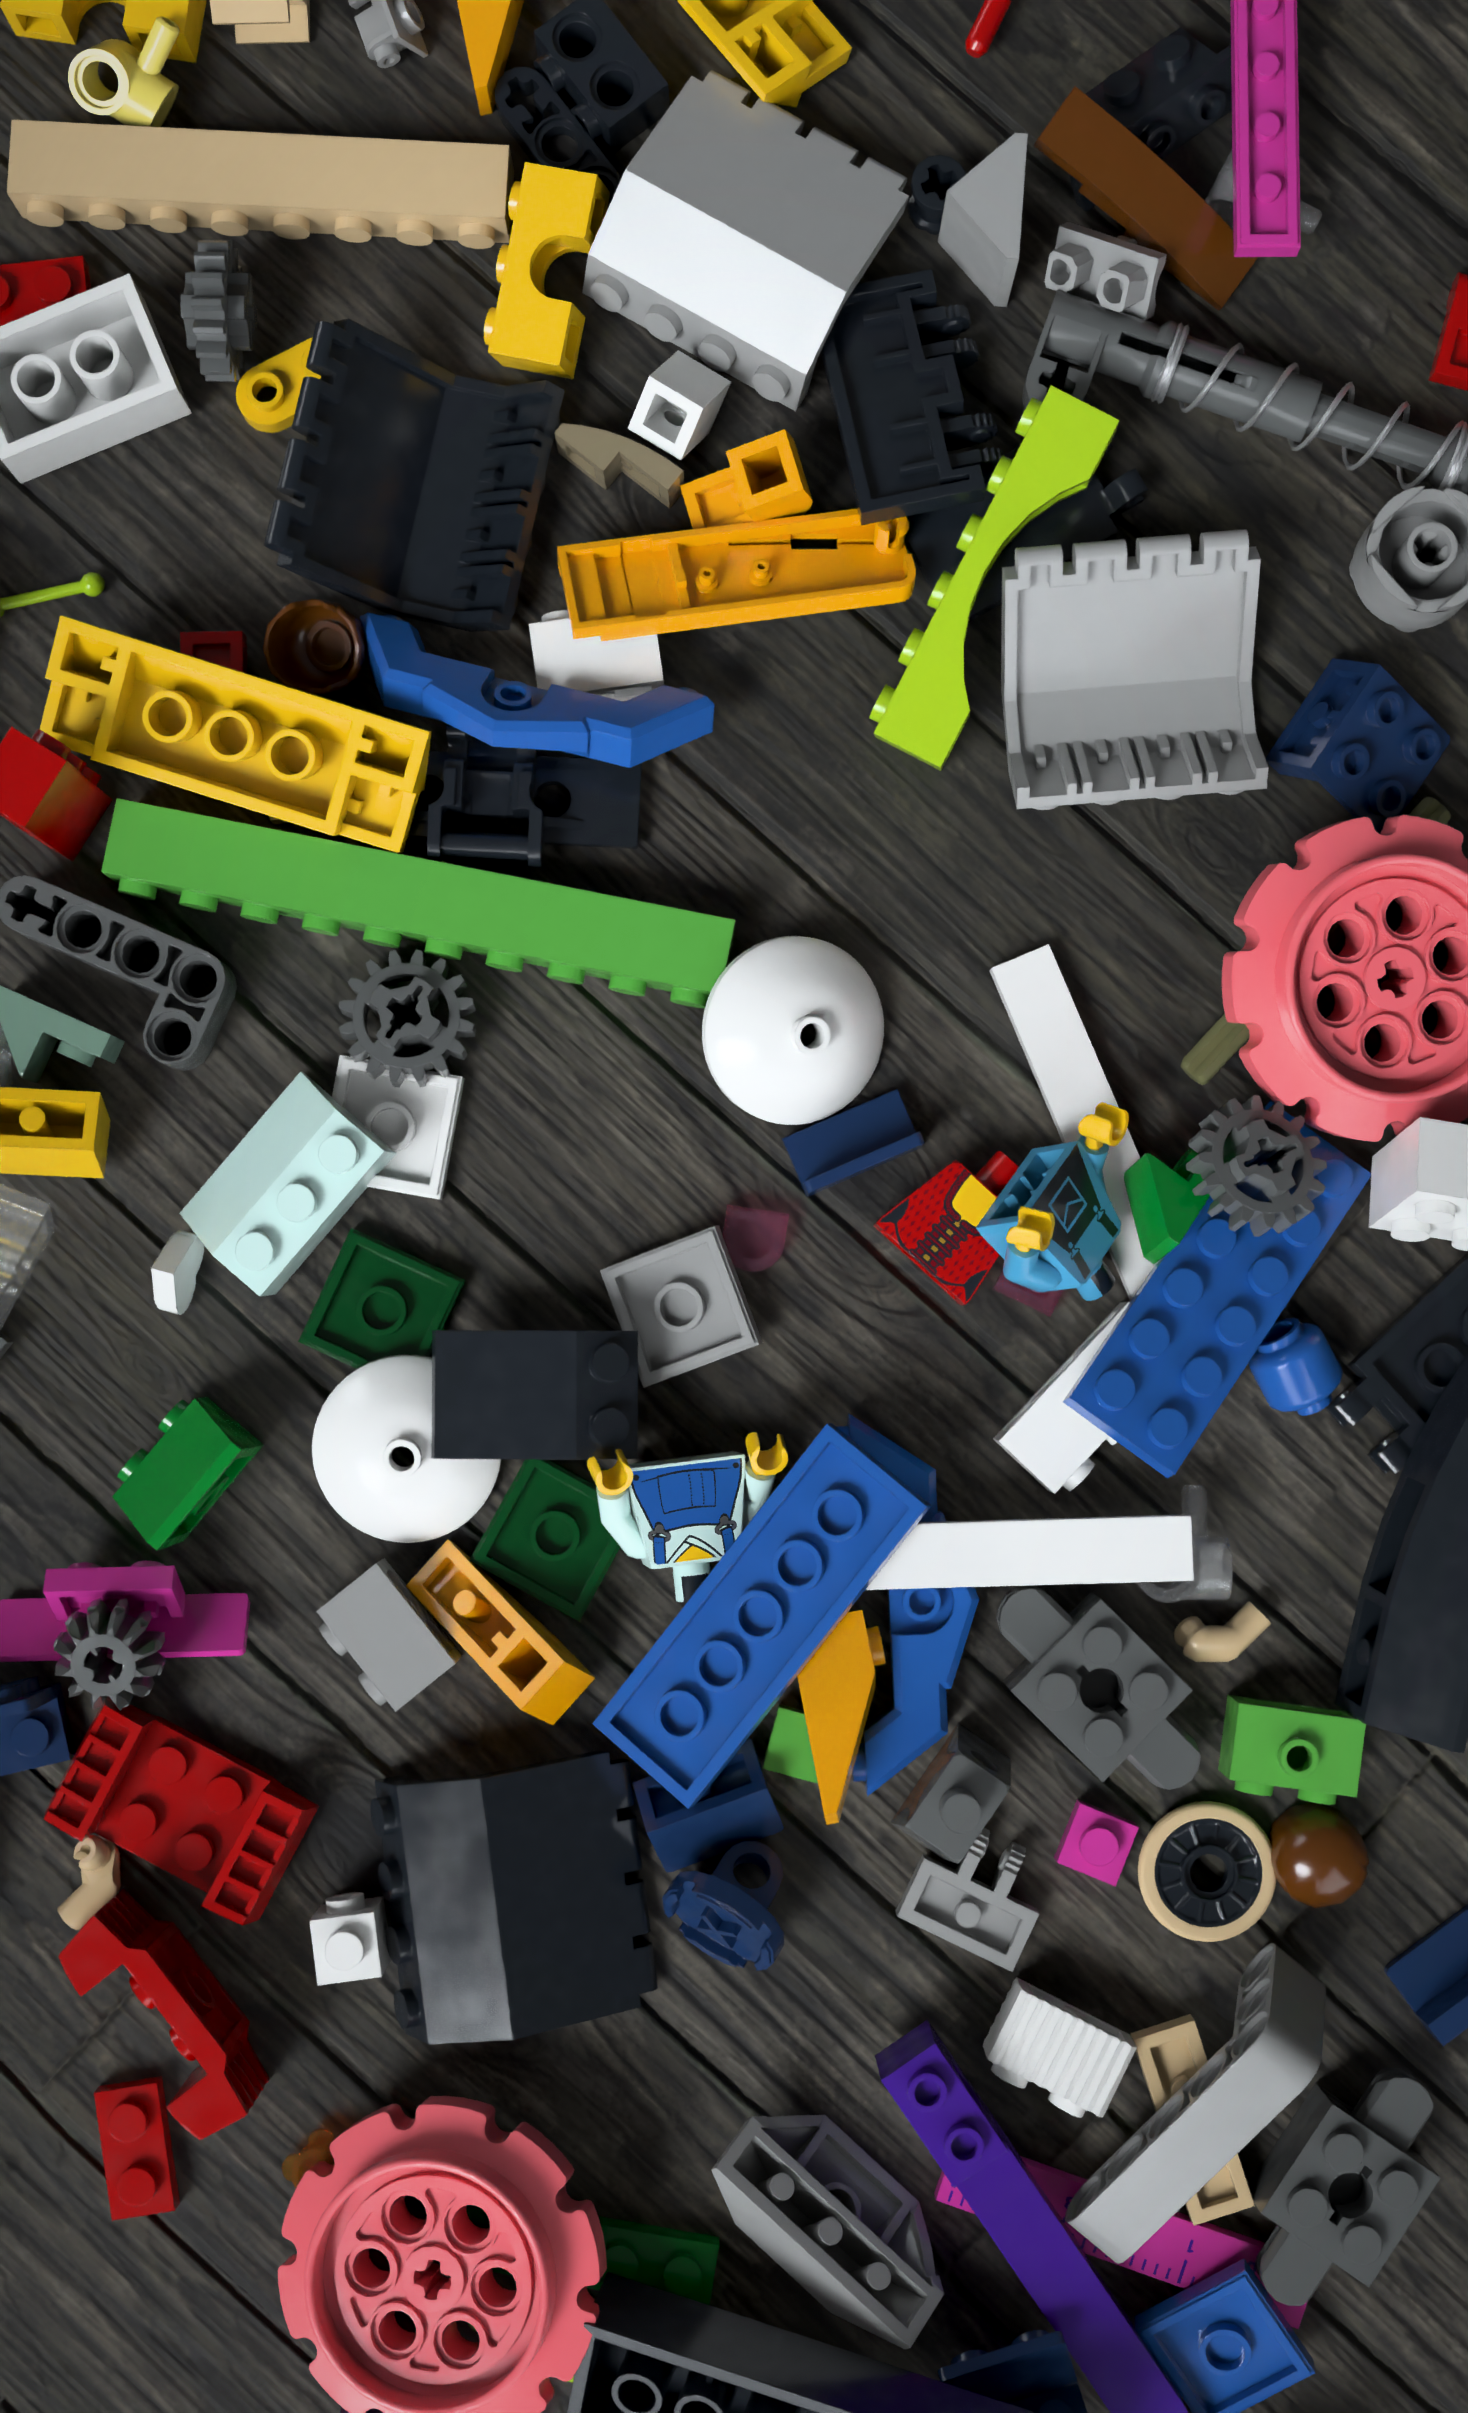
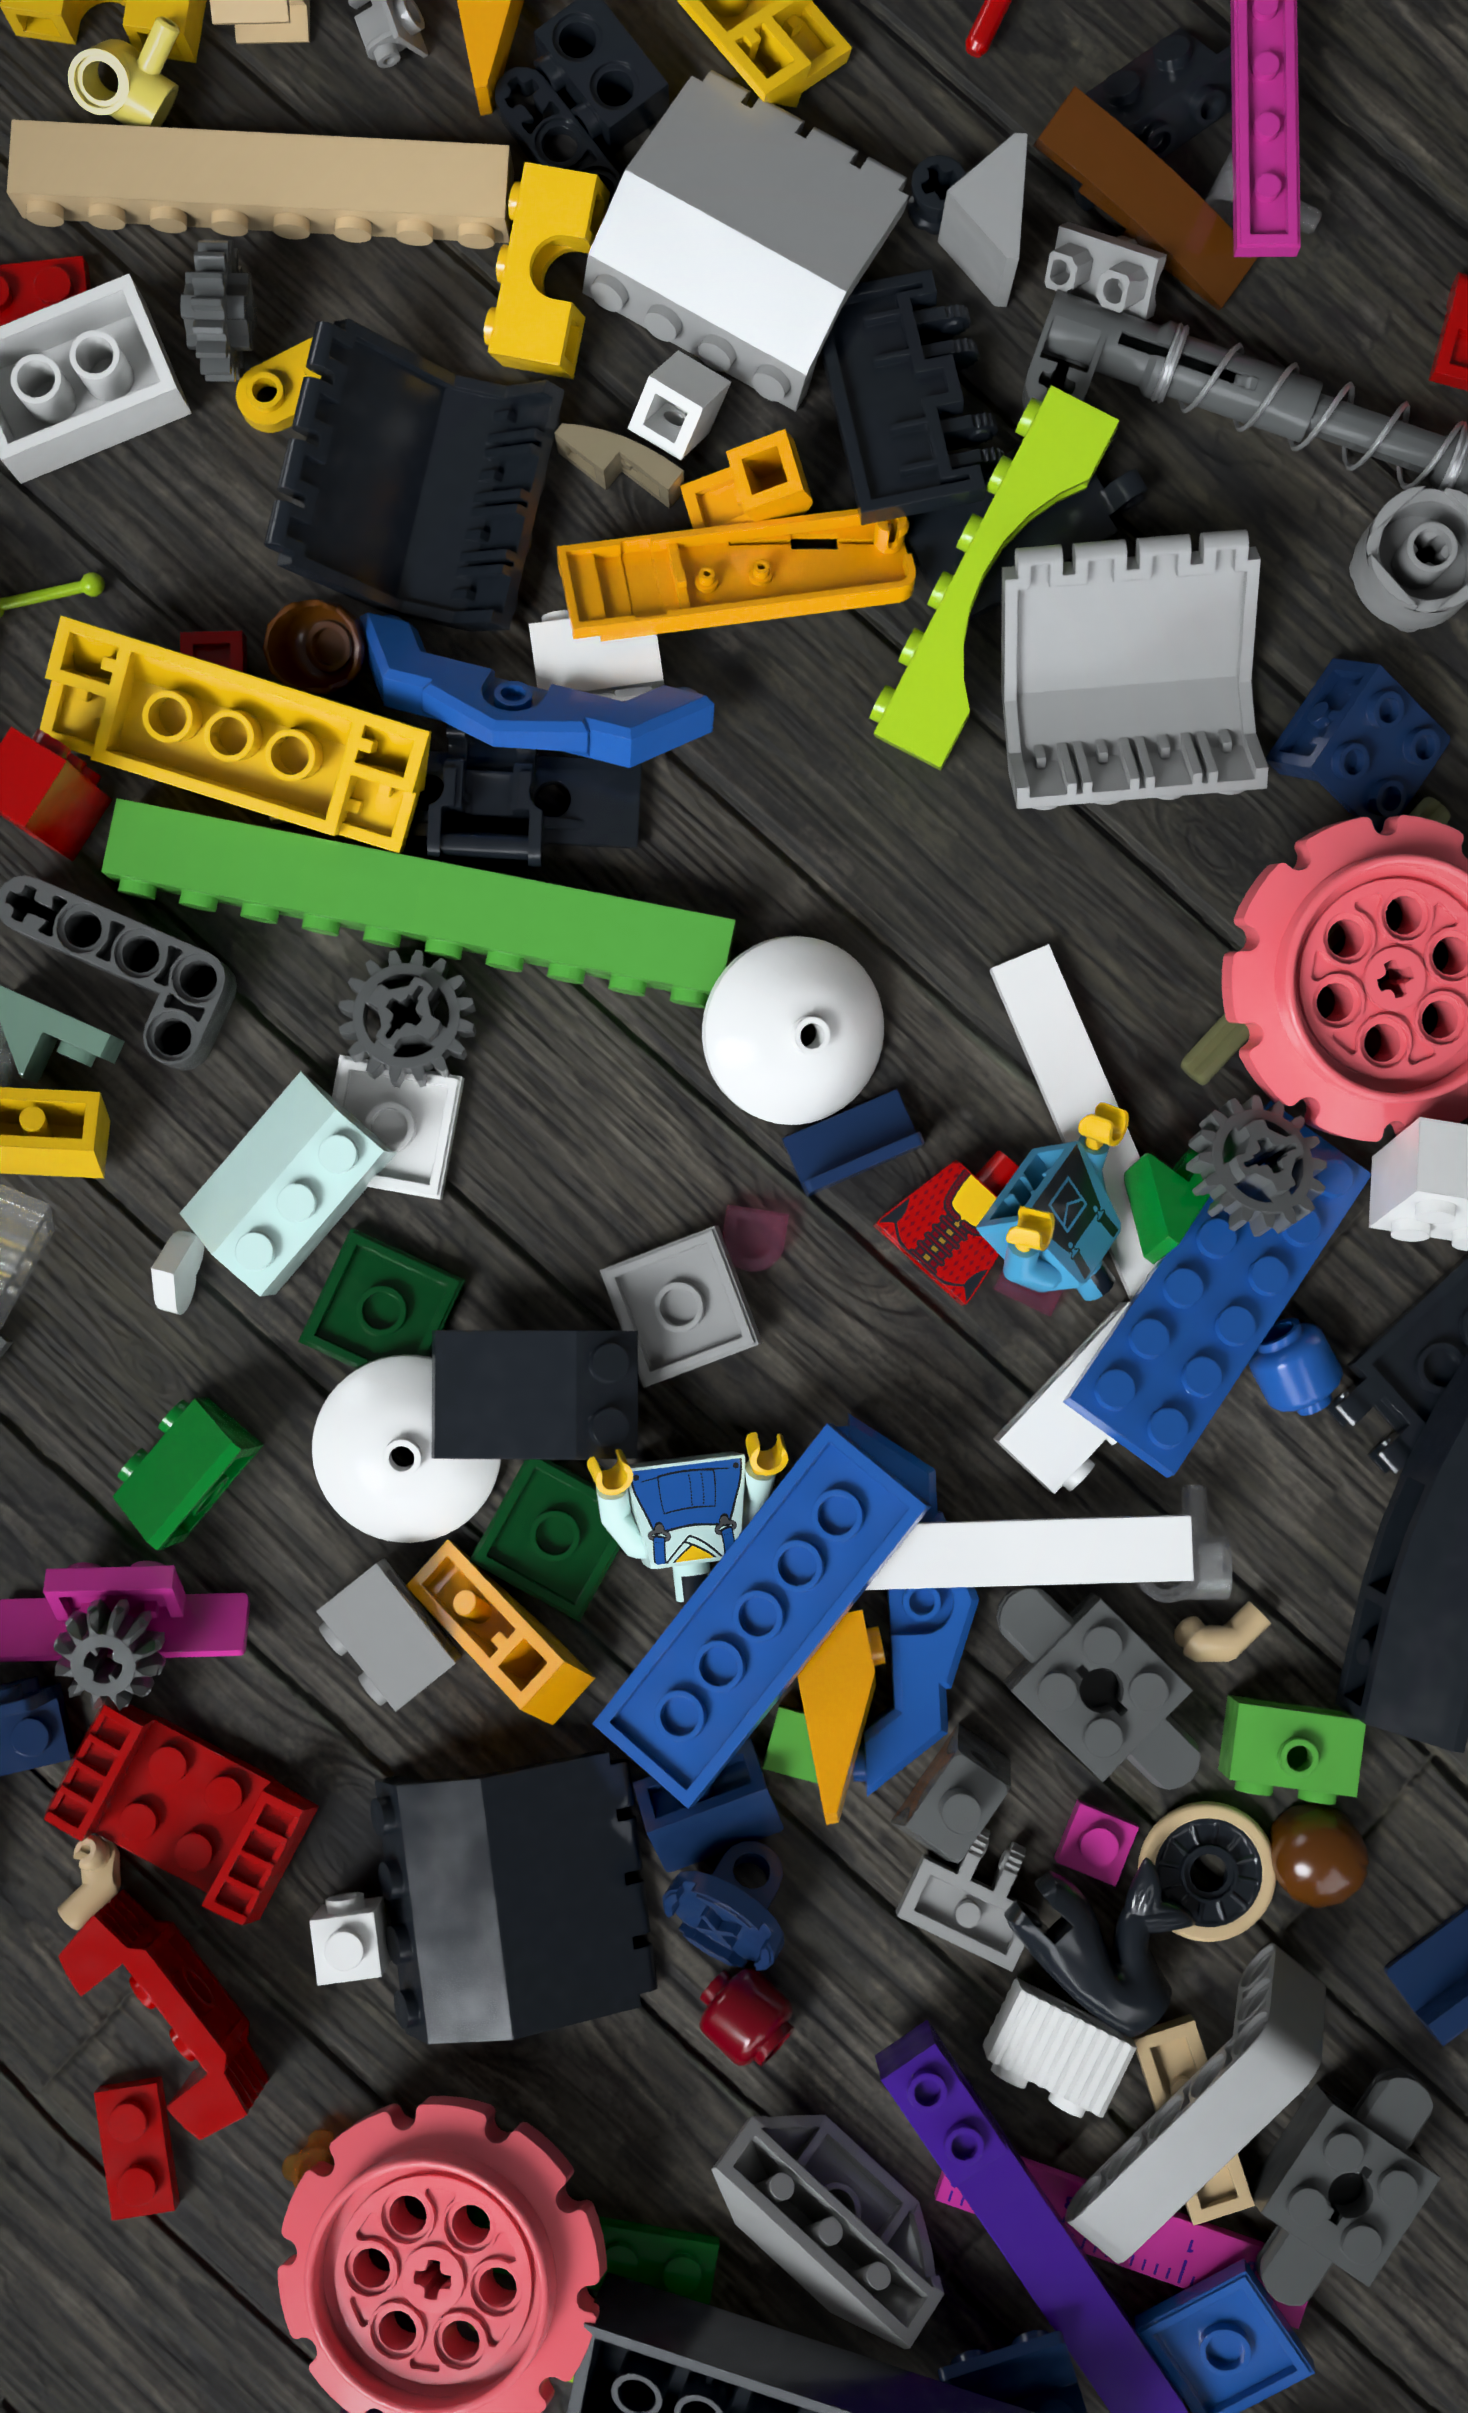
none -> dark red head [699,1968,795,2067]
none -> black piece [1004,1857,1195,2037]

